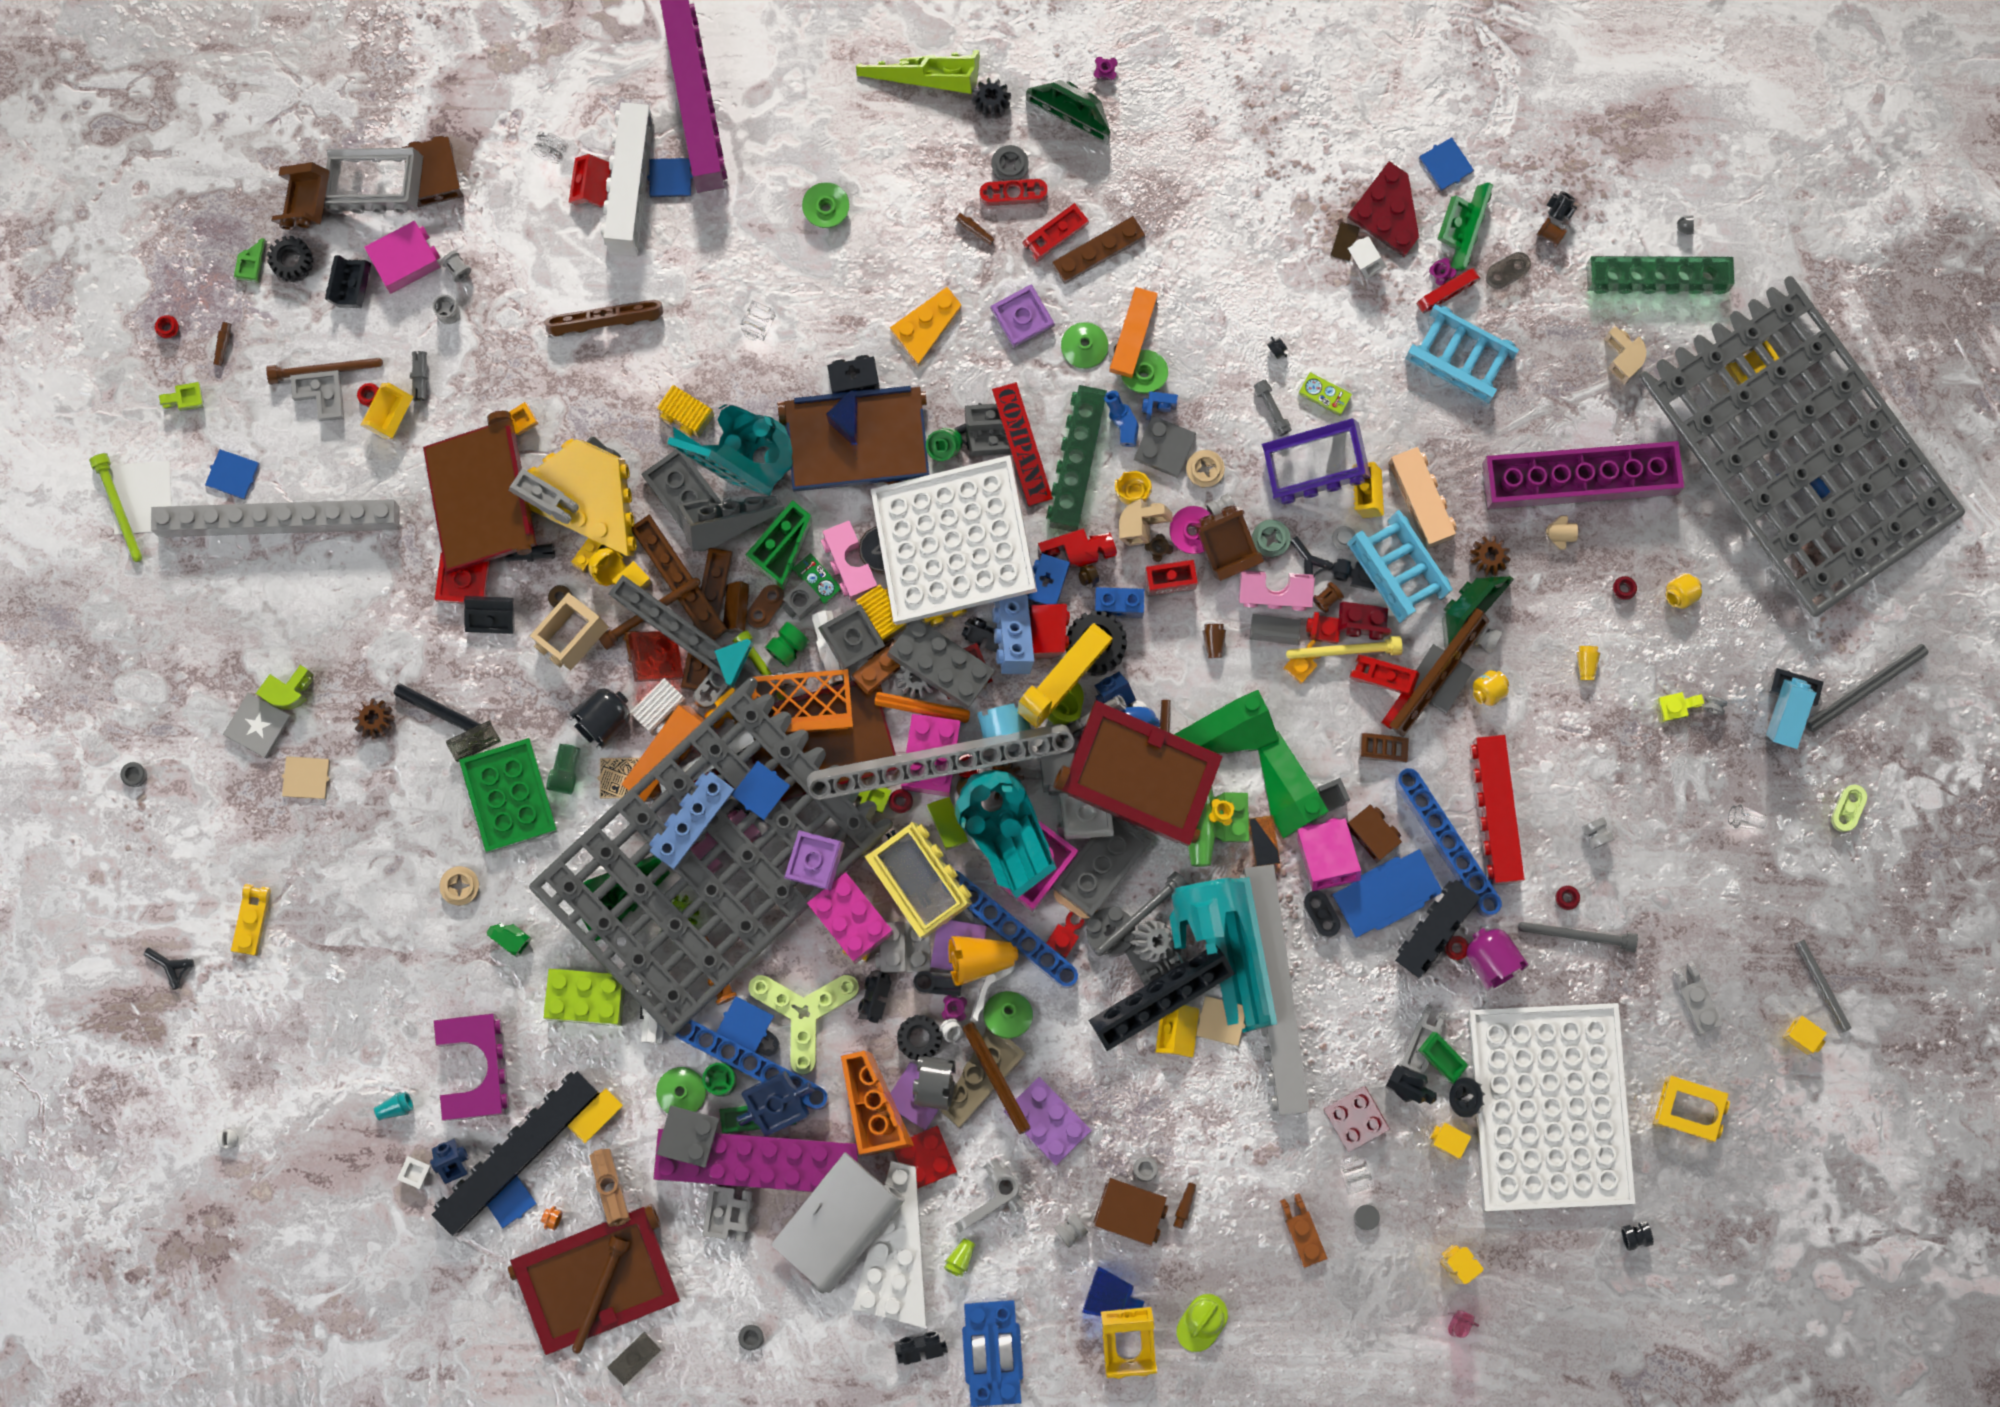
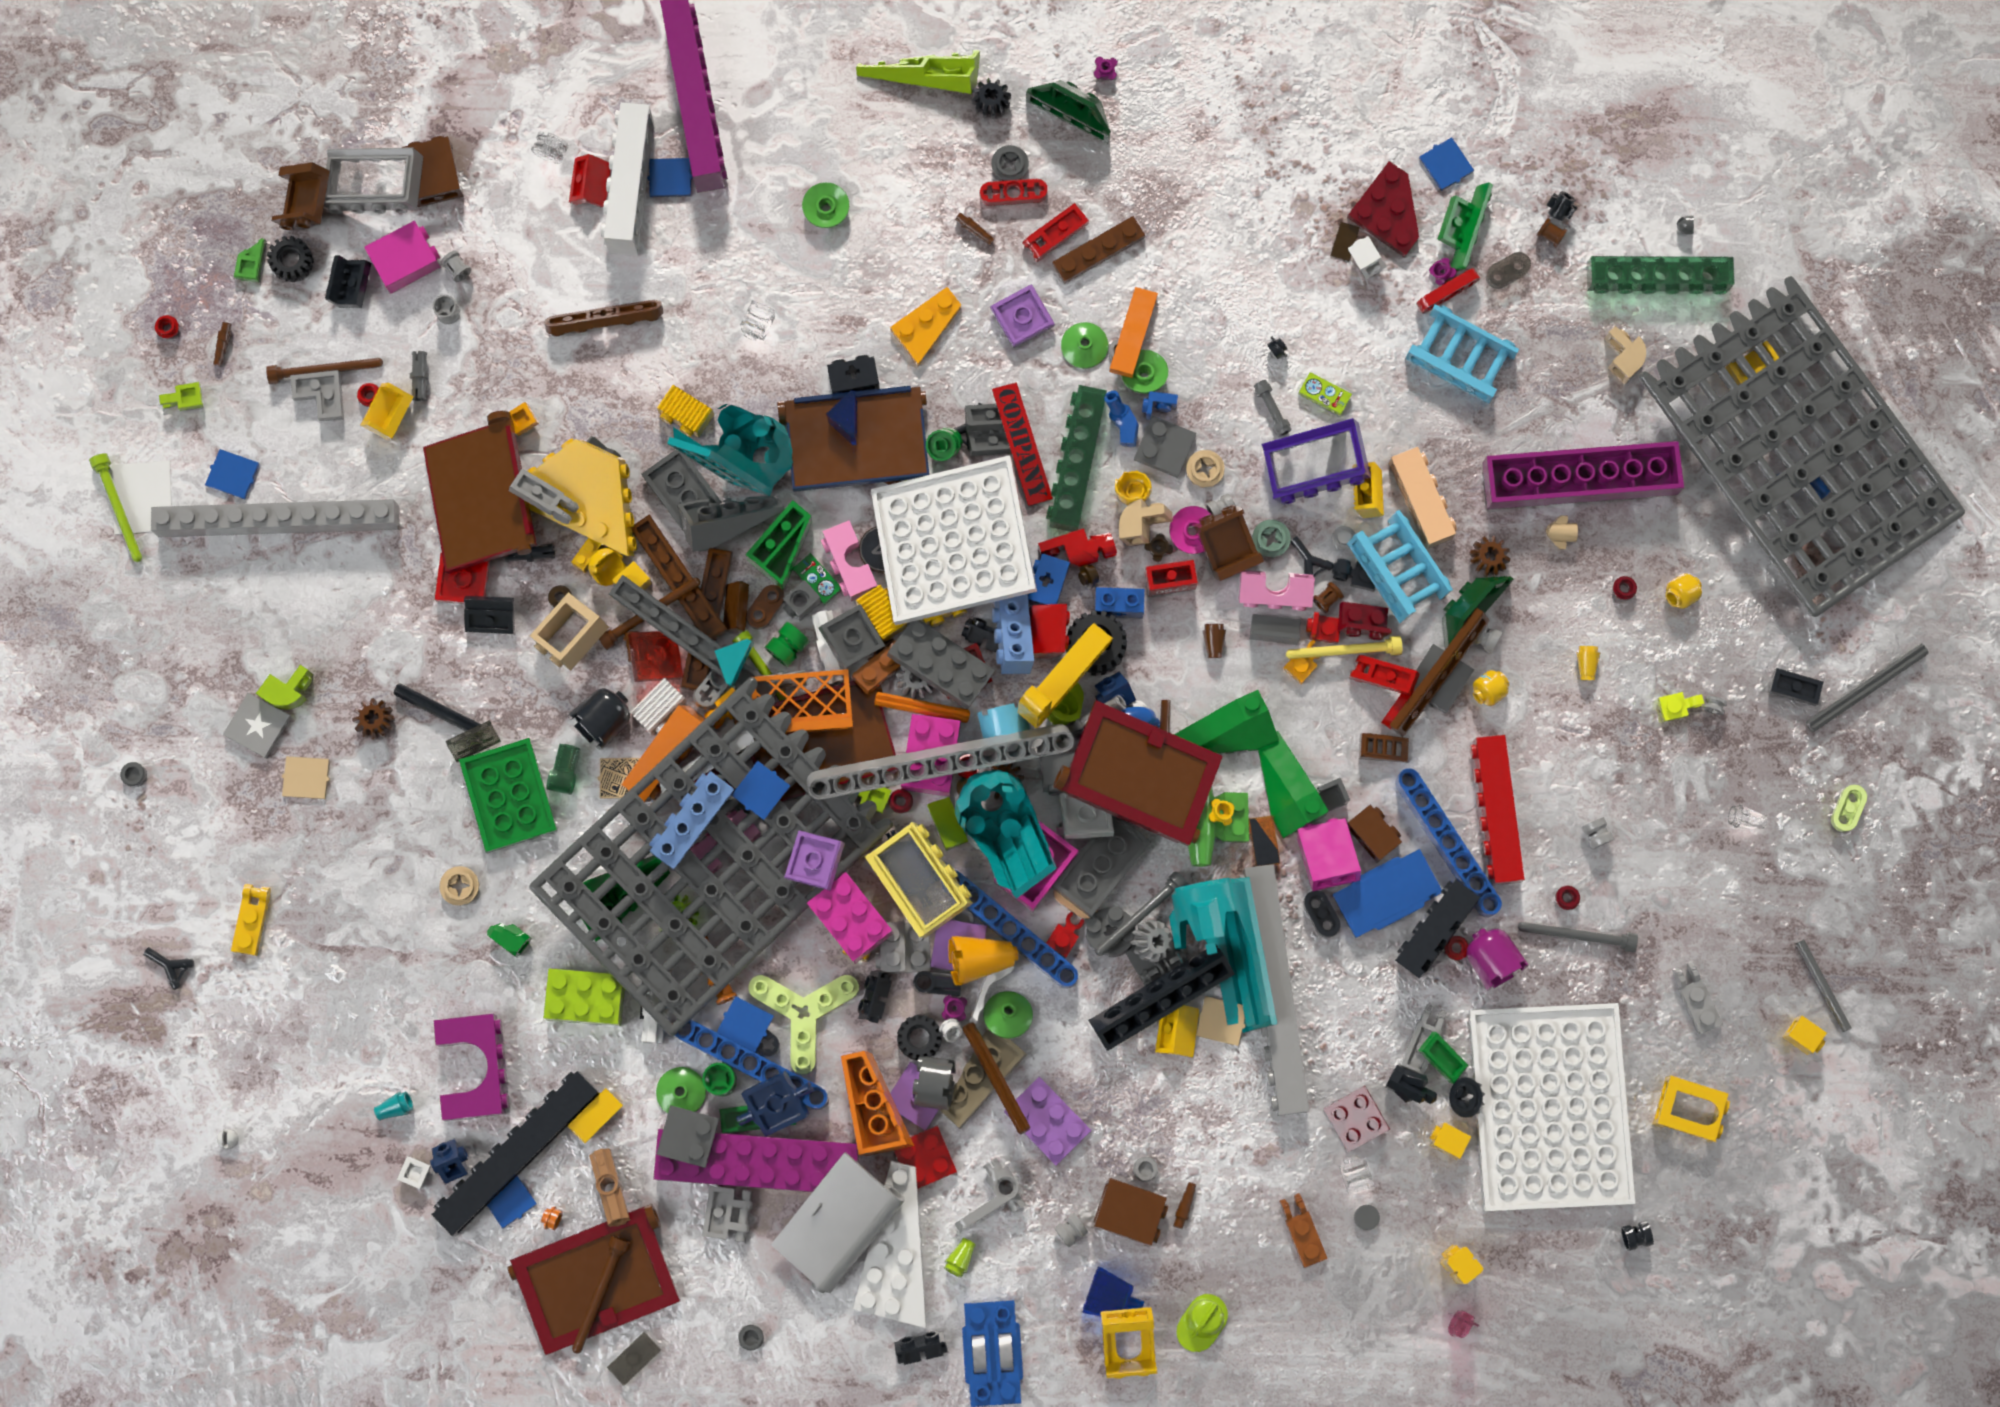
medium azure brick [1766,677,1816,749] -> none

